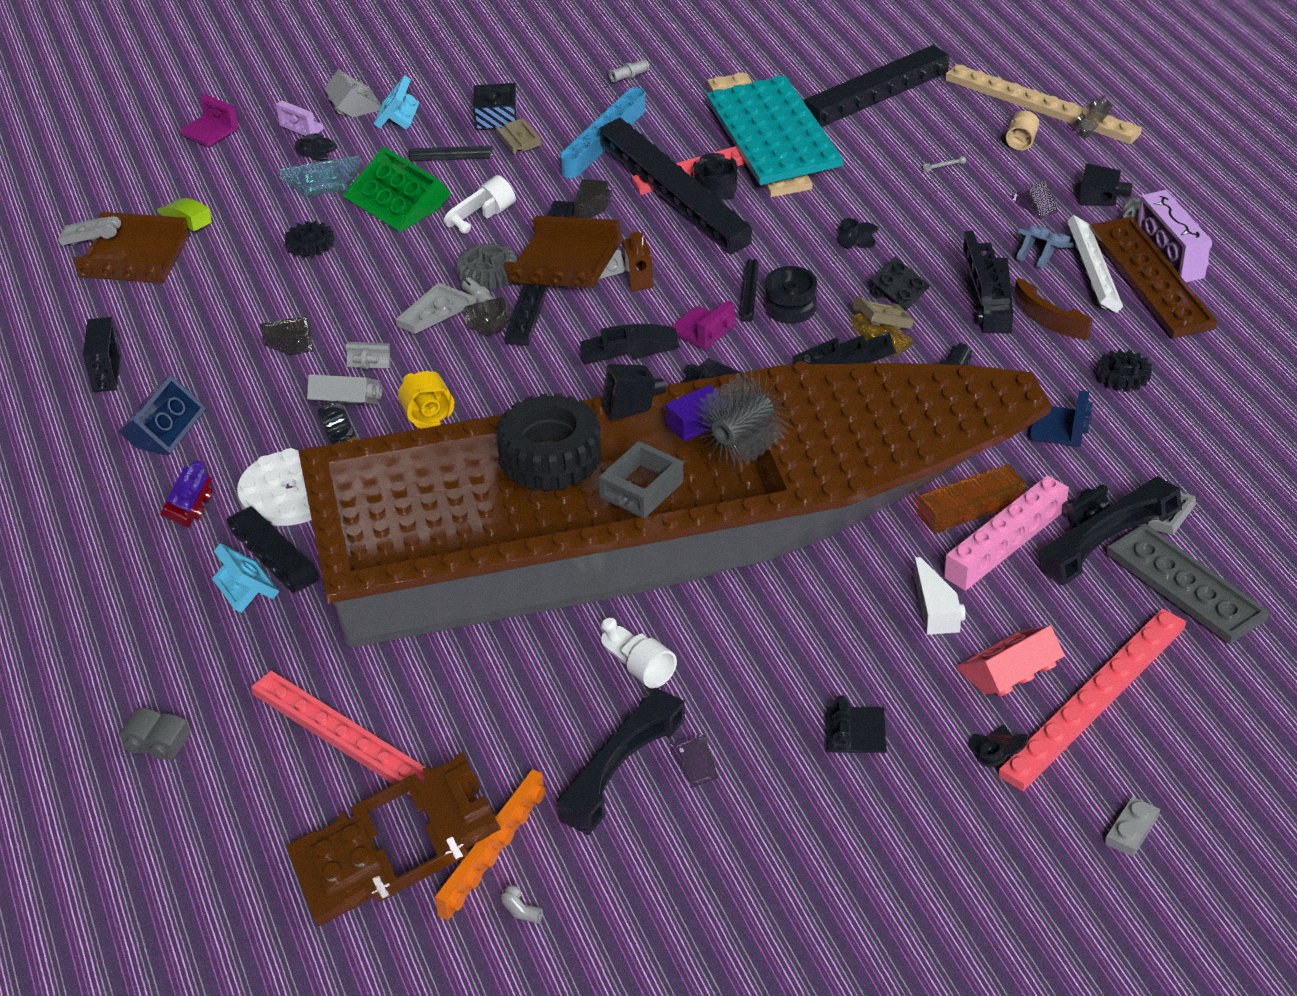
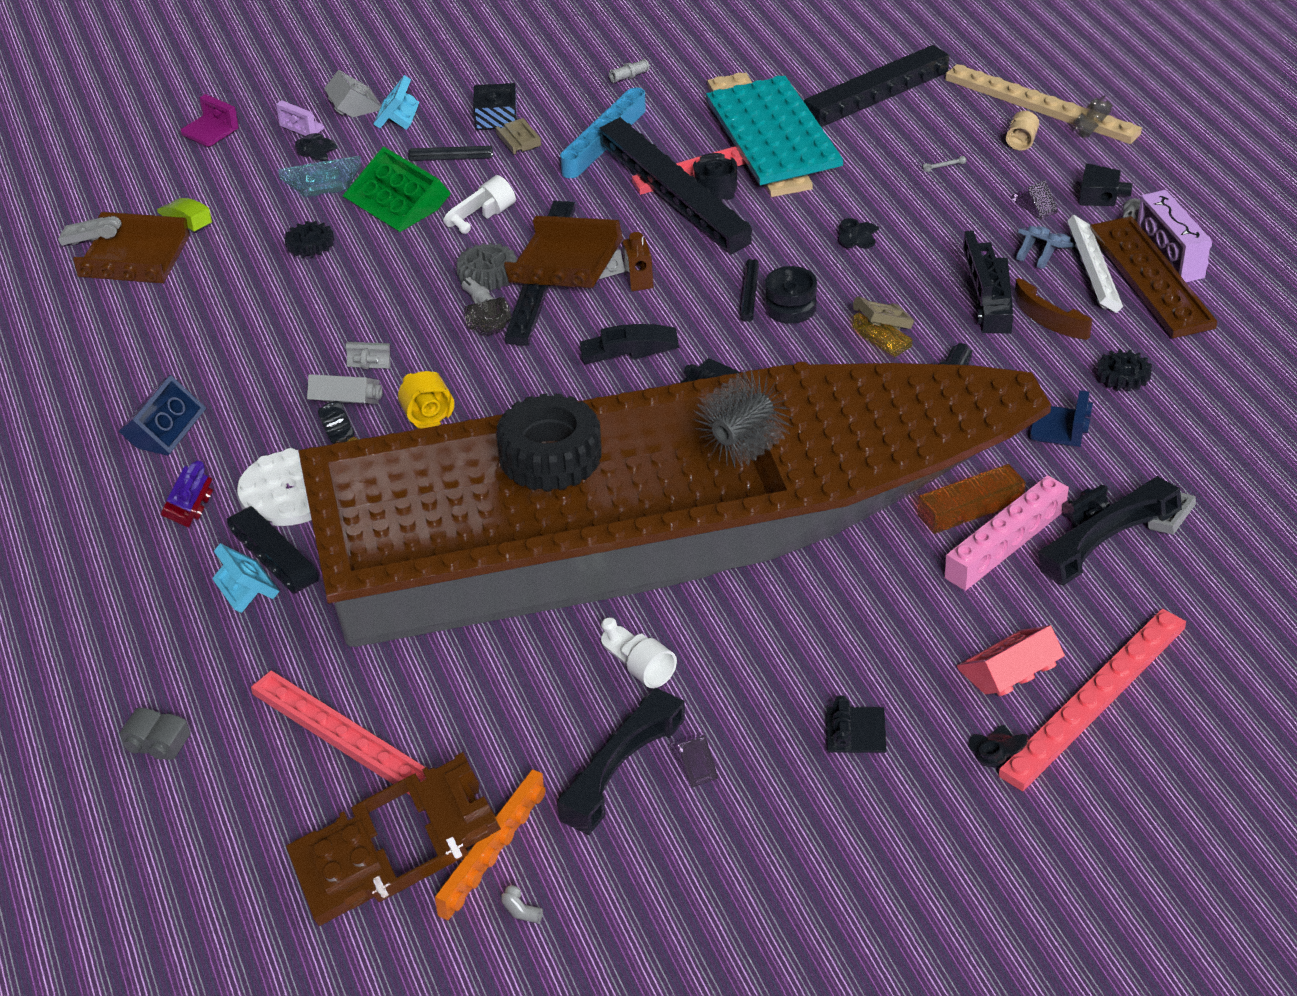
black window [83,317,121,392] -> none
clear smoke slope [260,316,314,355] -> none
light grey wing [396,283,476,334] -> none
clear smoke slope [574,179,612,218] -> none
dark grey window [599,441,684,519] -> none
black torso [601,364,666,421] -> none
dark purple brick [666,385,727,441] -> none
magenta bracket [670,300,736,350] -> none
black slope [793,332,896,364] -> none
black hinge [871,256,930,311] -> none
white slope [914,557,965,635] -> none
light grey plate [1105,796,1160,857] -> none
dark grey plate [1107,523,1270,644] -> none

